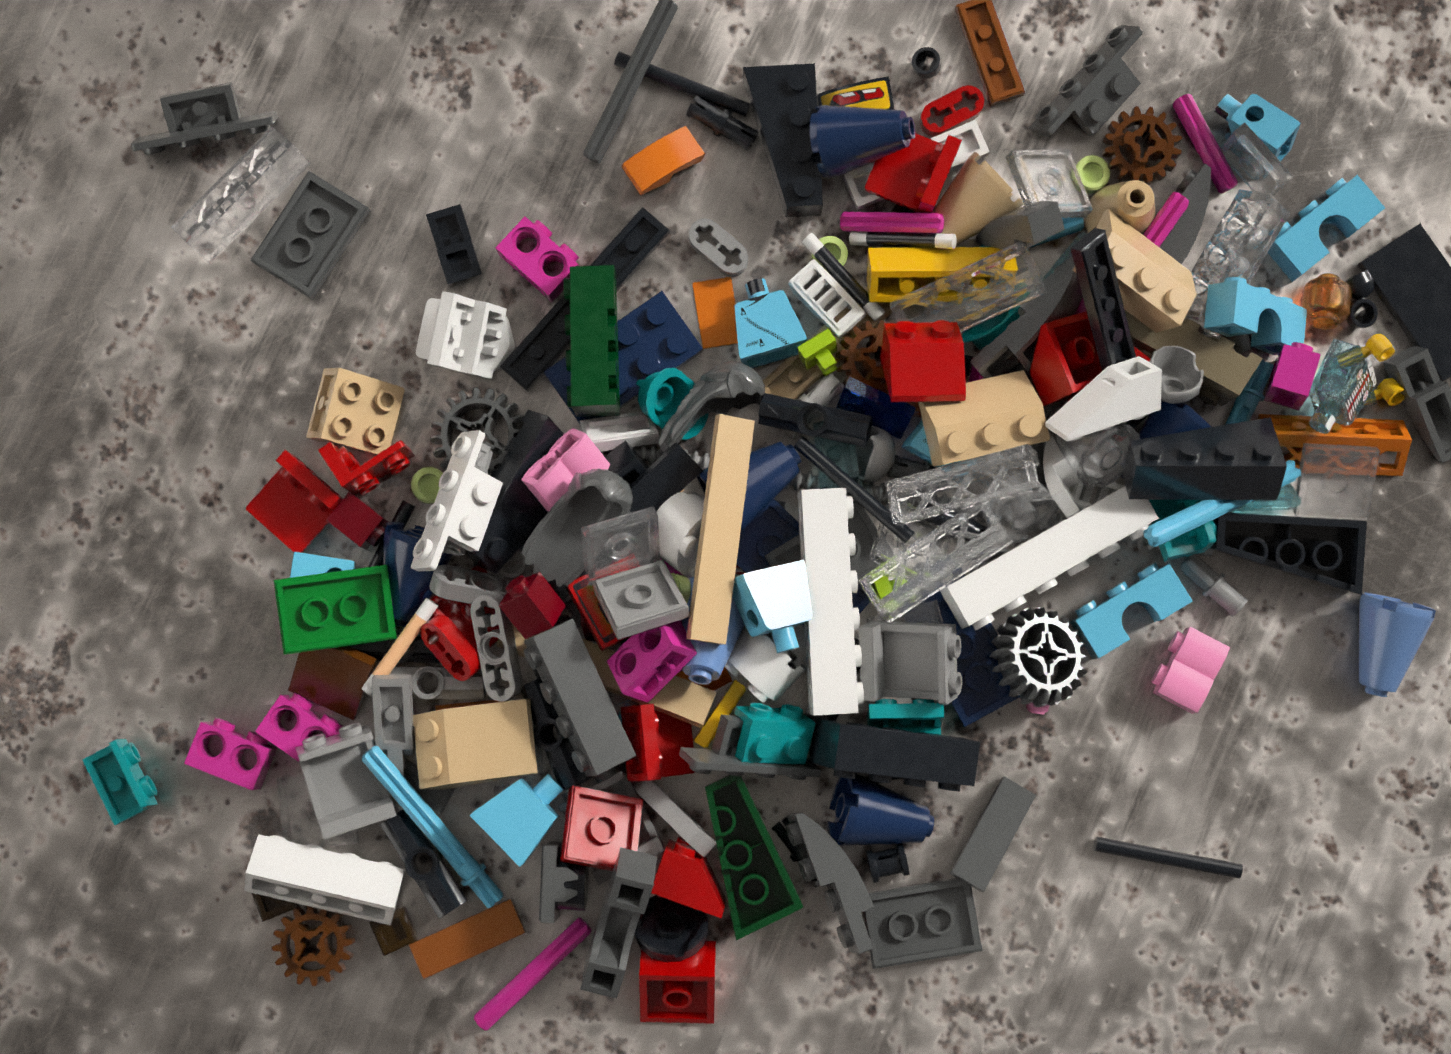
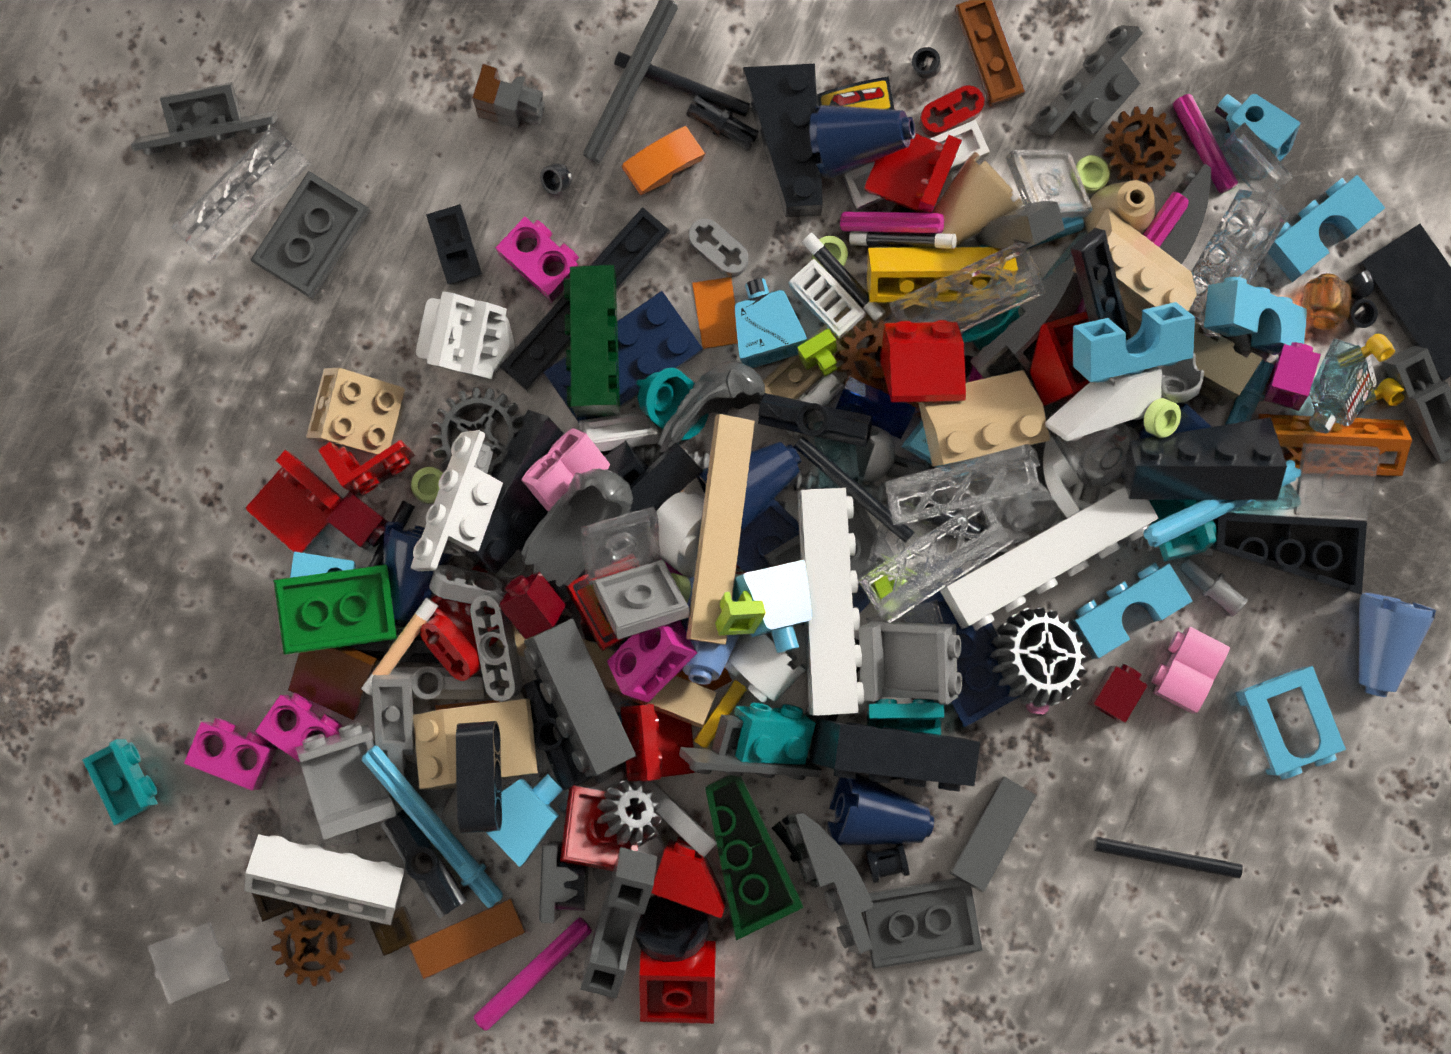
none -> clear piece [148,922,231,1004]
none -> black beam [456,721,502,833]
none -> dark grey hips [472,64,545,129]
none -> black hinge [540,163,572,194]
none -> dark grey gear [597,781,662,845]
none -> lime tile [715,591,766,636]
none -> medium azure arch [1073,302,1195,382]
none -> dark red brick [1088,664,1148,723]
none -> yellowish green tile [1144,398,1181,438]
none -> medium azure panel [1235,666,1346,780]

